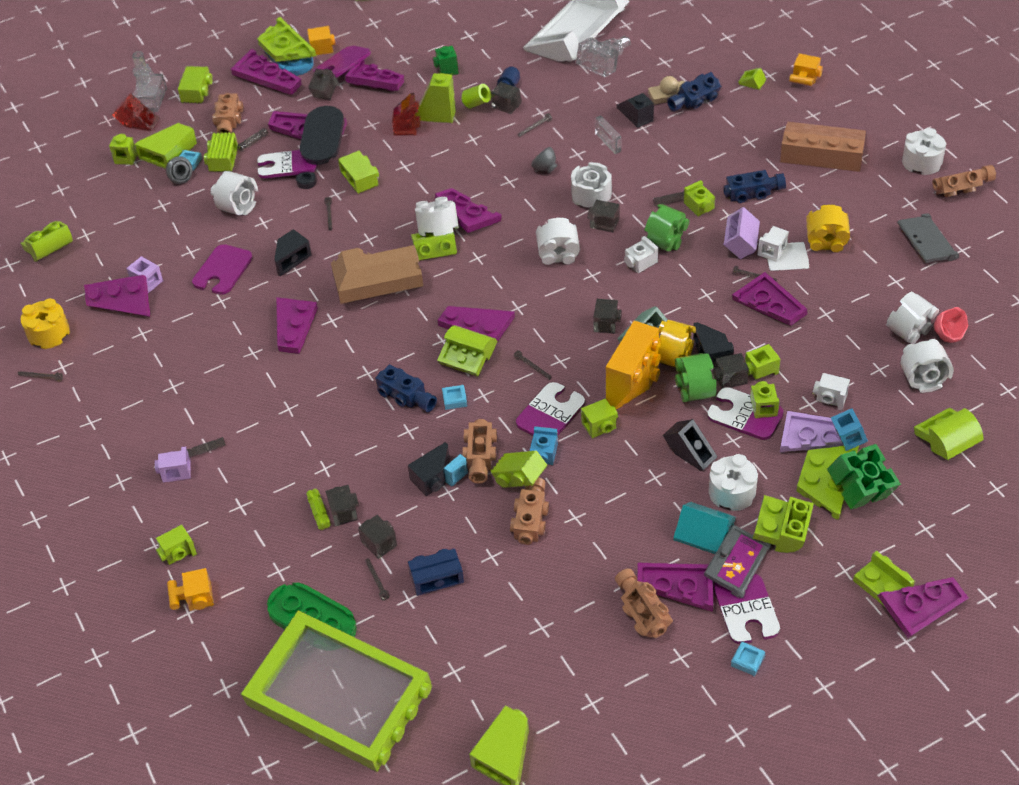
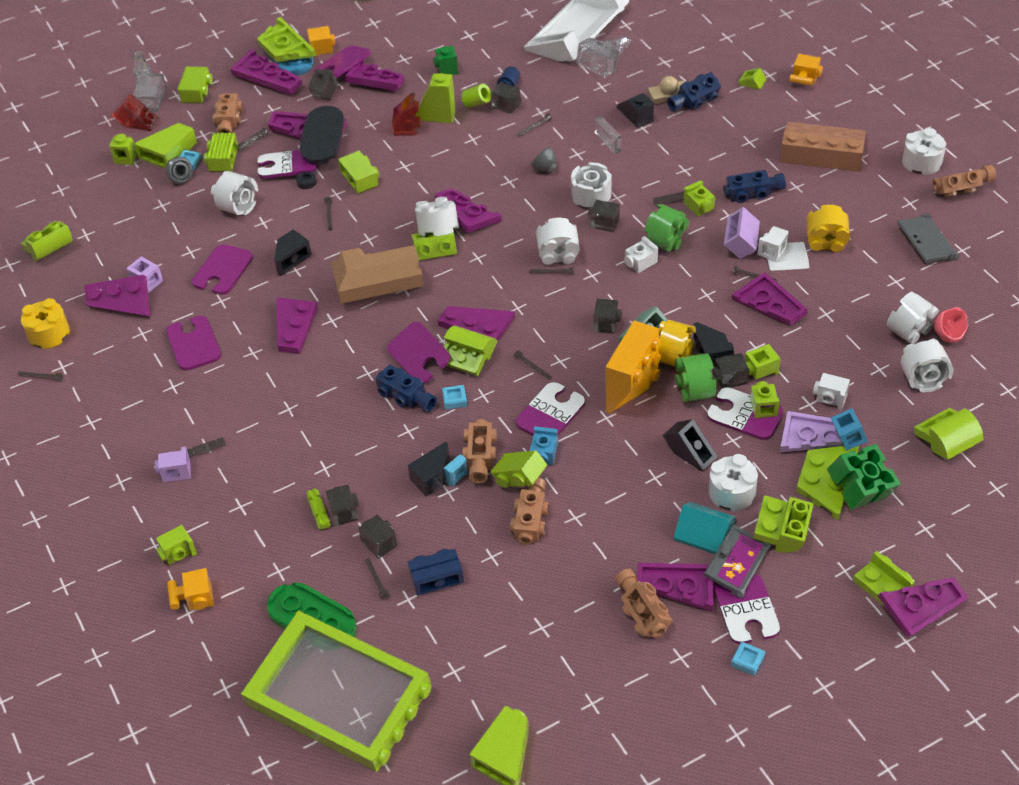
lime brick [581,398,618,438] -> none
none -> magenta piece [166,316,221,371]
none -> magenta piece [388,321,451,384]
none -> clear smoke piece [530,266,574,275]

